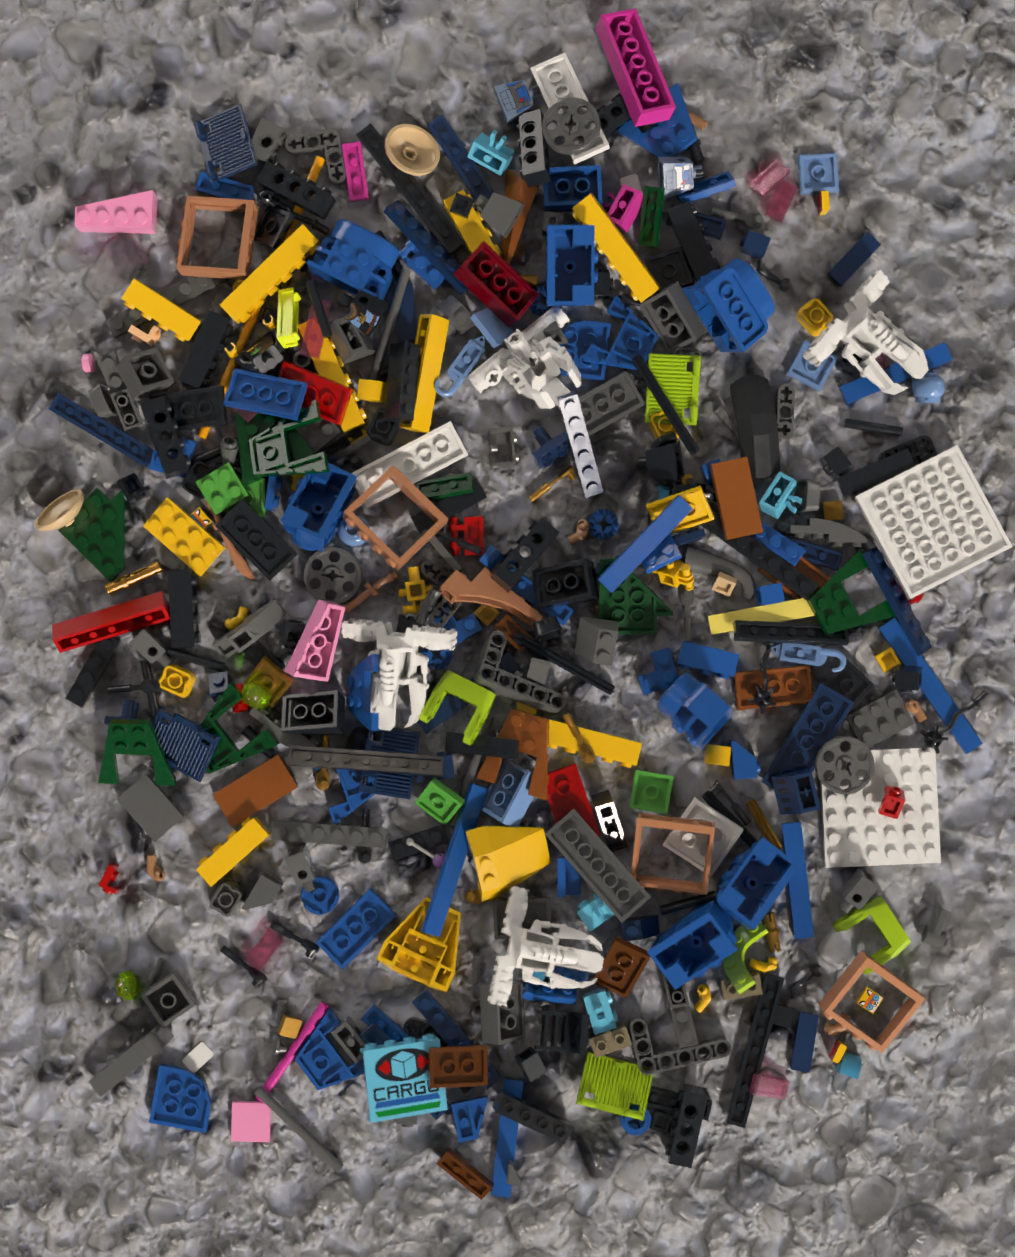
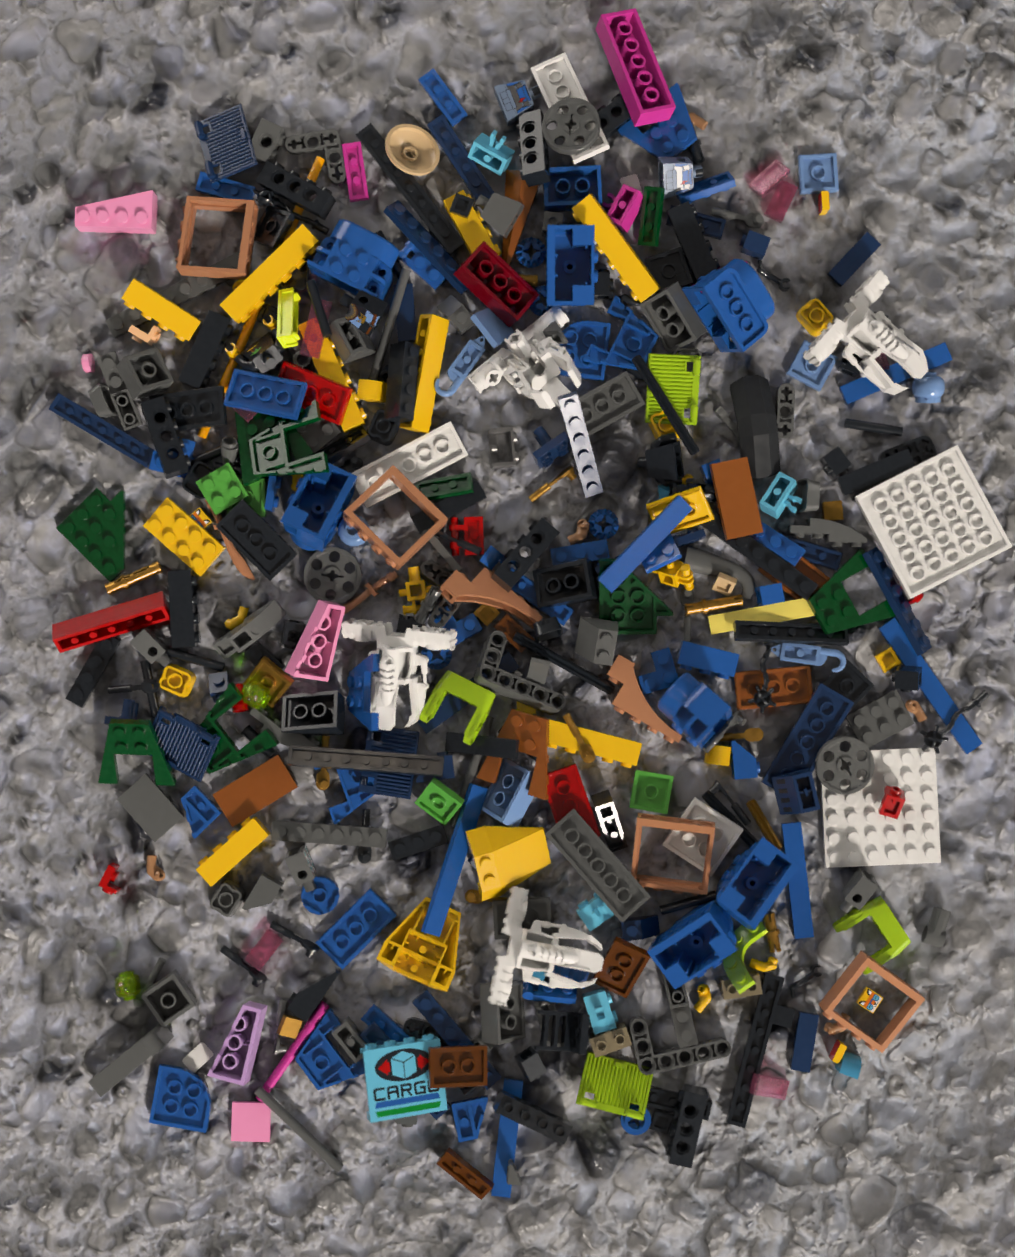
tan dish [34,489,84,531] -> none
black bracket [117,473,150,502] -> none
hinge [406,838,446,870] -> none
blue panel [557,856,580,897] -> none
none -> blue wing [181,785,222,839]
none -> lavender wedge [207,1001,268,1086]
none -> black slope [287,968,341,1022]
none -> blue plate [418,68,468,127]
none -> blue gear [516,237,546,268]
none -> blue plate [550,539,610,566]
none -> nougat arch [606,654,683,744]
none -> pearl gold pin [684,594,743,616]
none -> dark grey piece [702,711,747,753]
none -> pearl gold piece [719,727,764,742]

